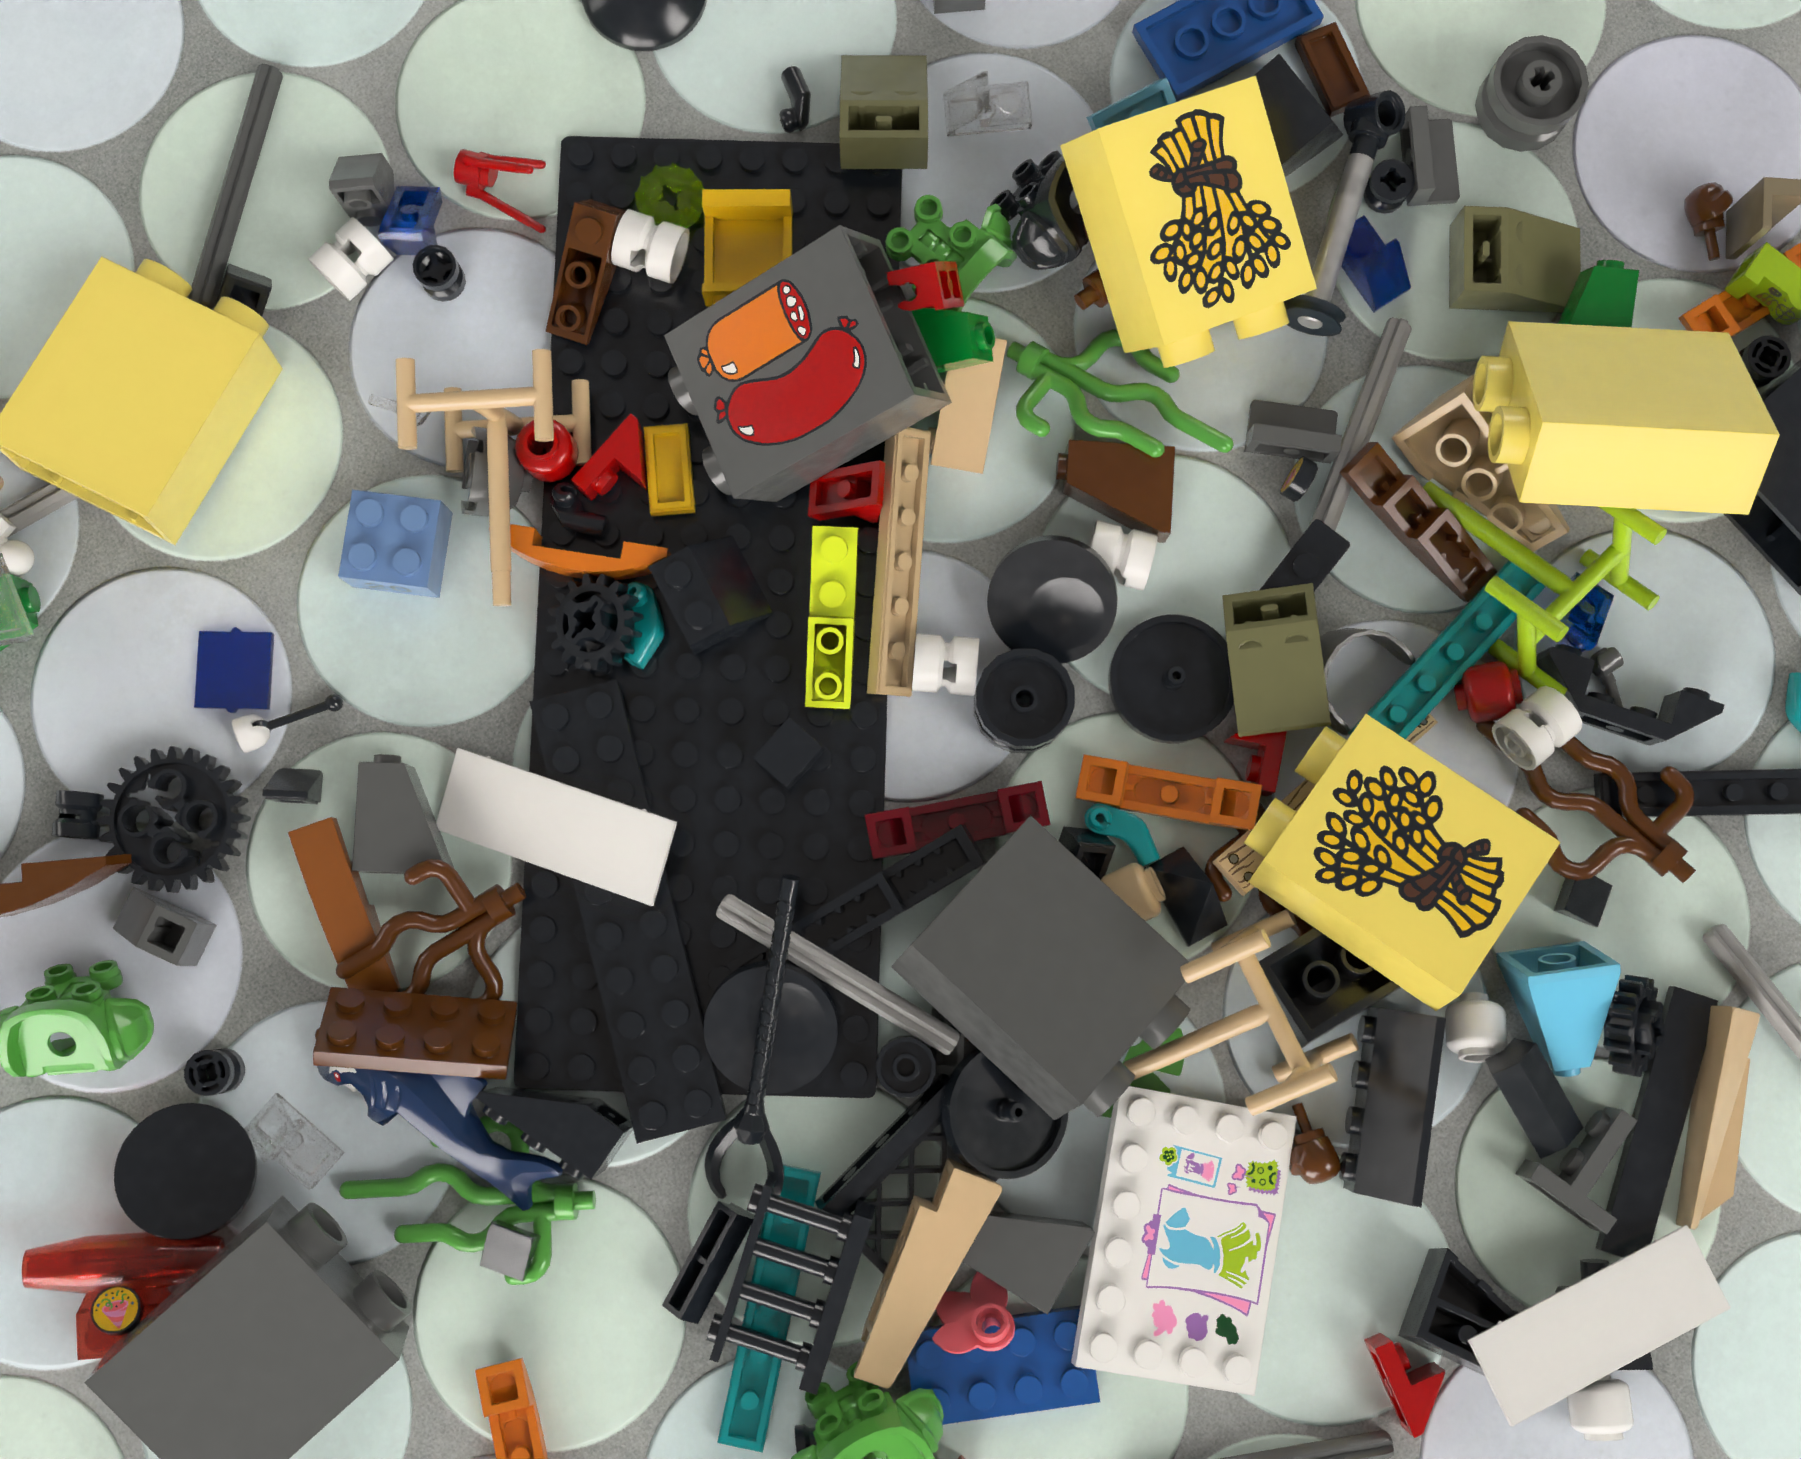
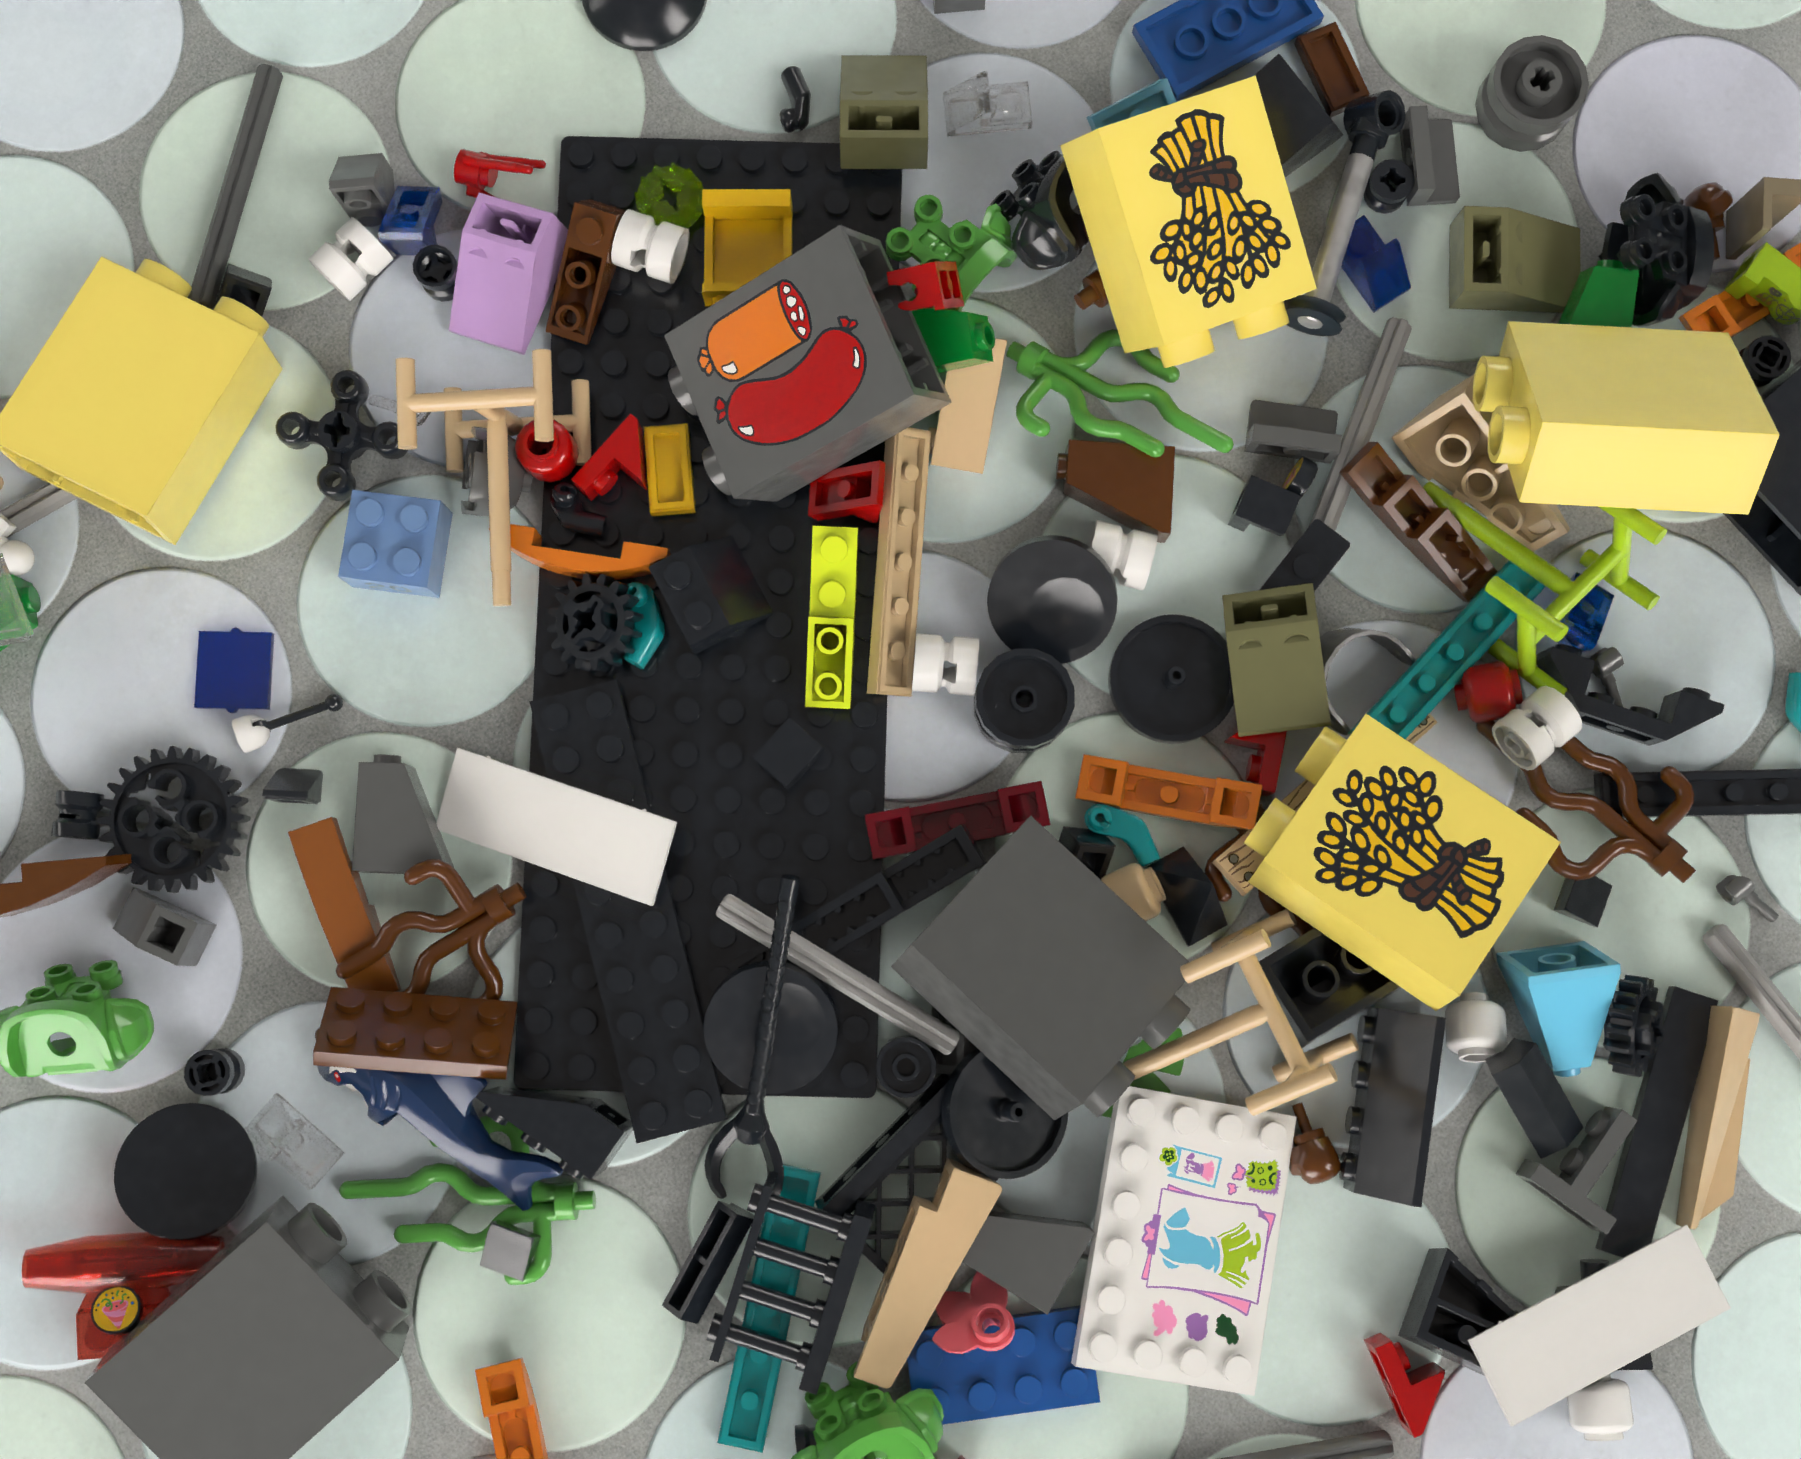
none -> black gear [275,370,408,501]
none -> lavender slope [449,193,568,355]
none -> black panel [1228,475,1301,536]
none -> black piece [1598,173,1715,327]
none -> dark grey hand [1716,875,1779,922]

